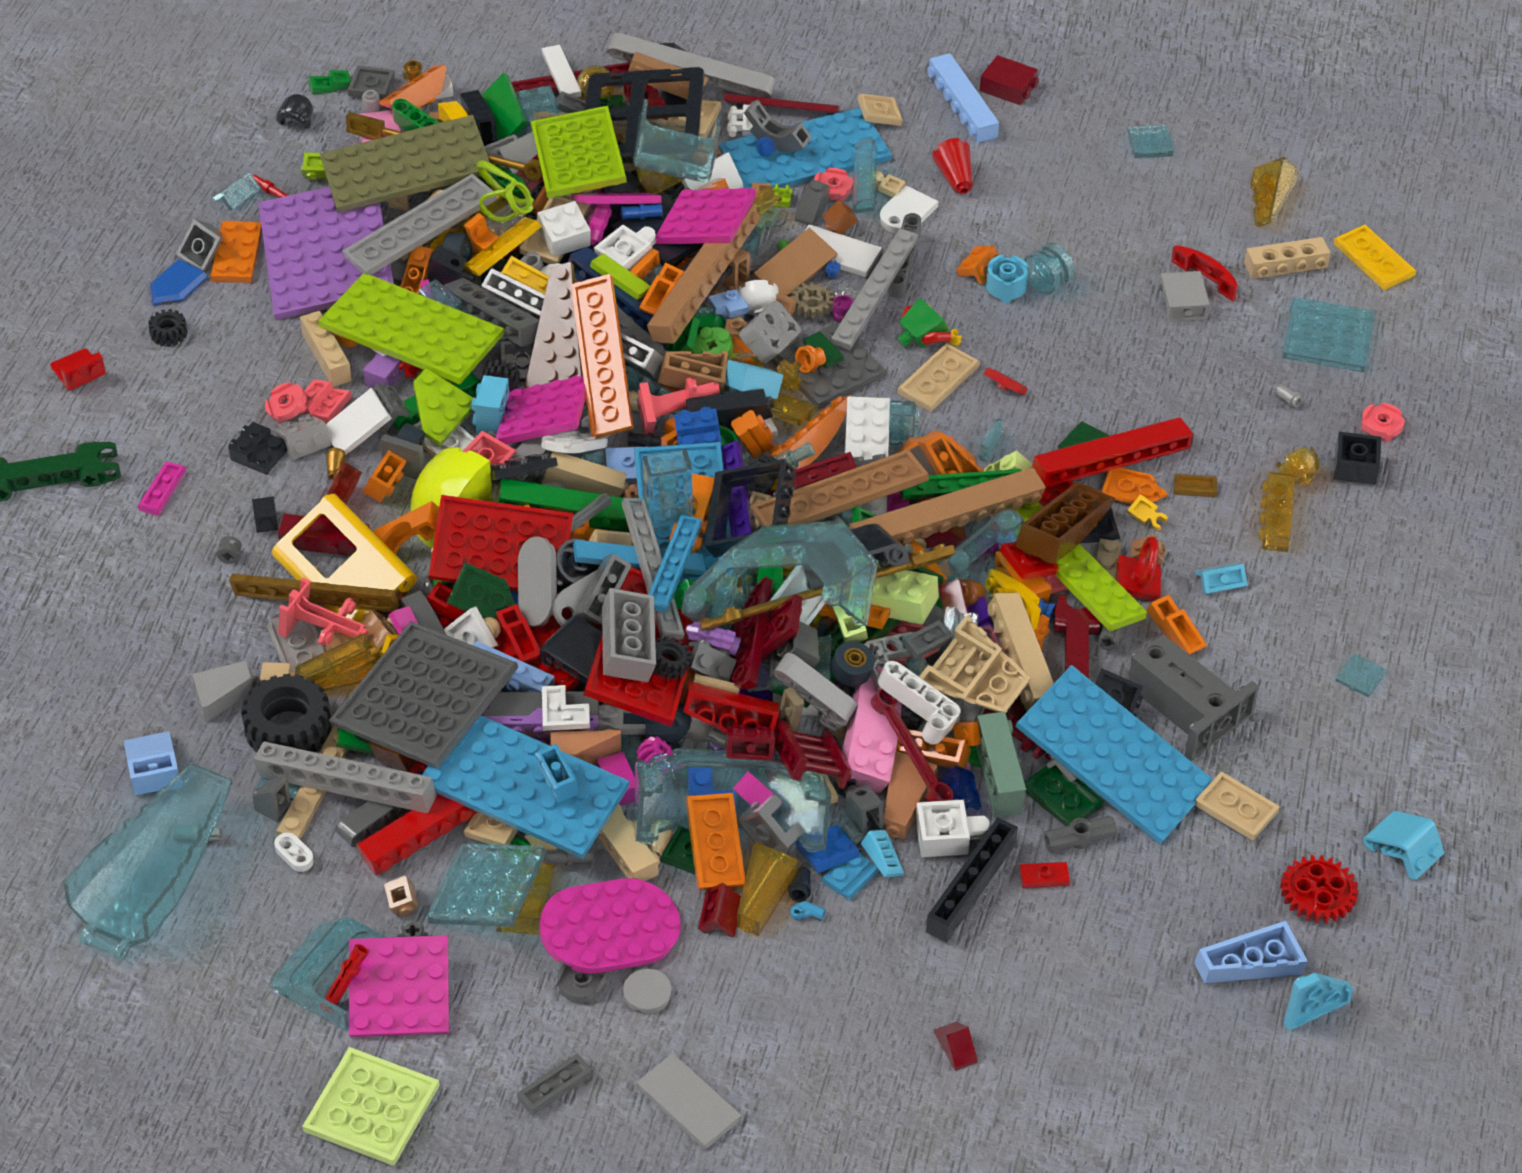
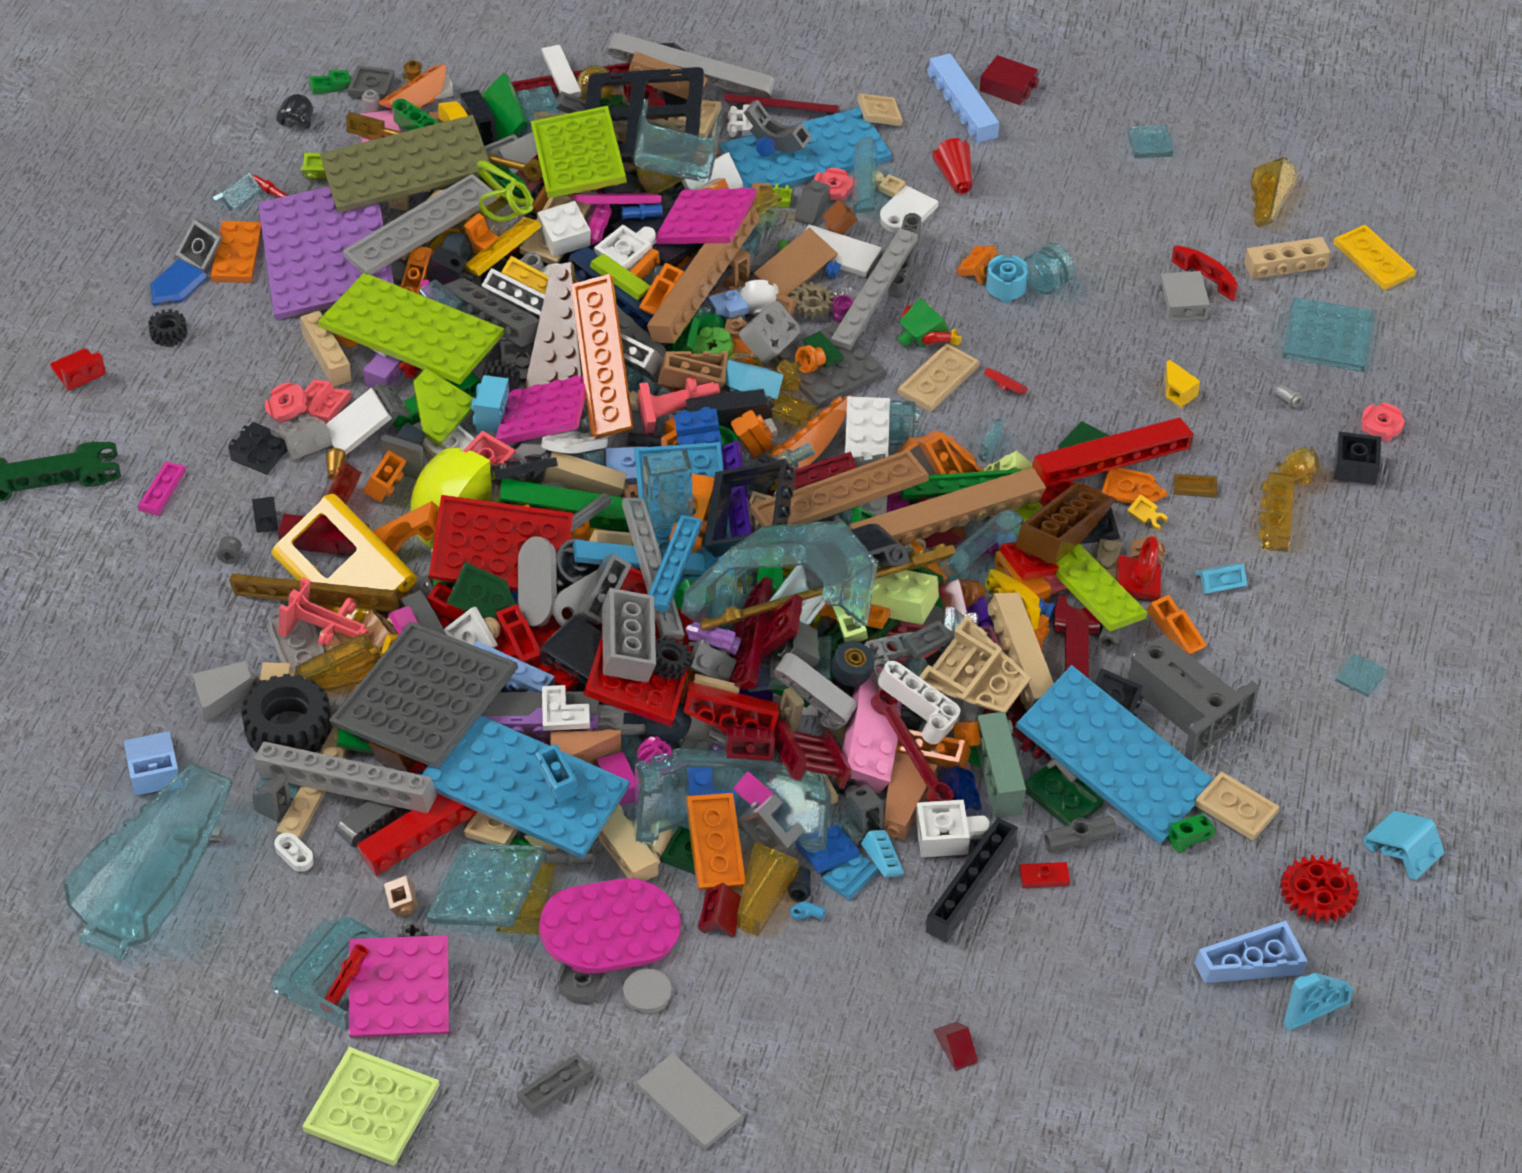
none -> yellow slope [1164,359,1200,408]
none -> green leg [1167,814,1216,853]

